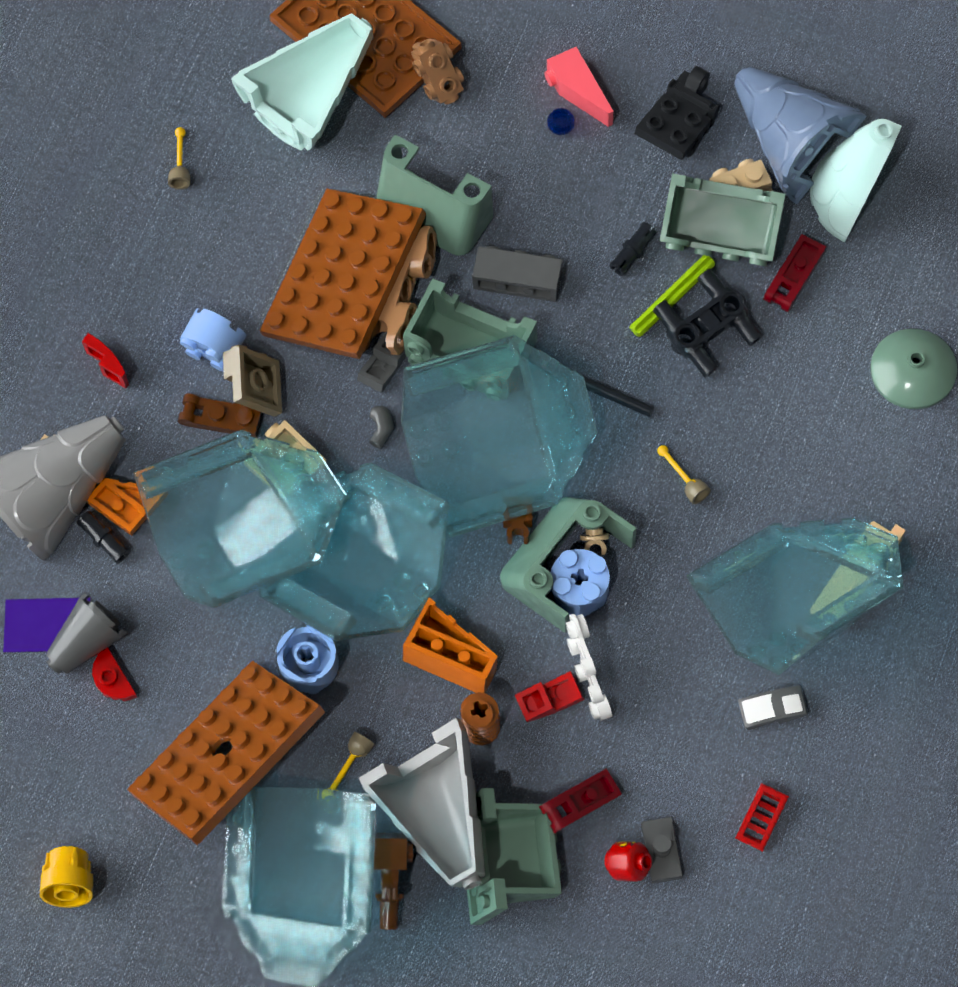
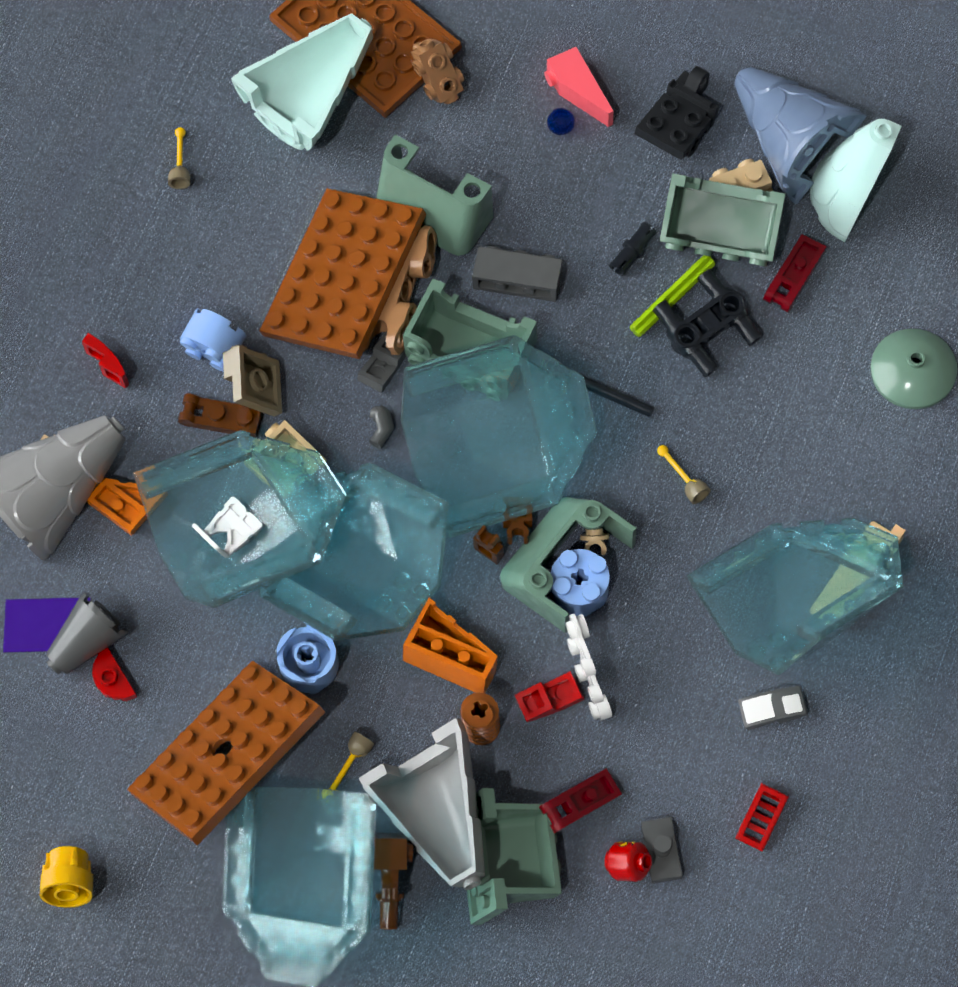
black pin [77,511,130,564] -> none
none -> white piece [192,497,264,558]
none -> reddish brown plate [473,525,504,565]

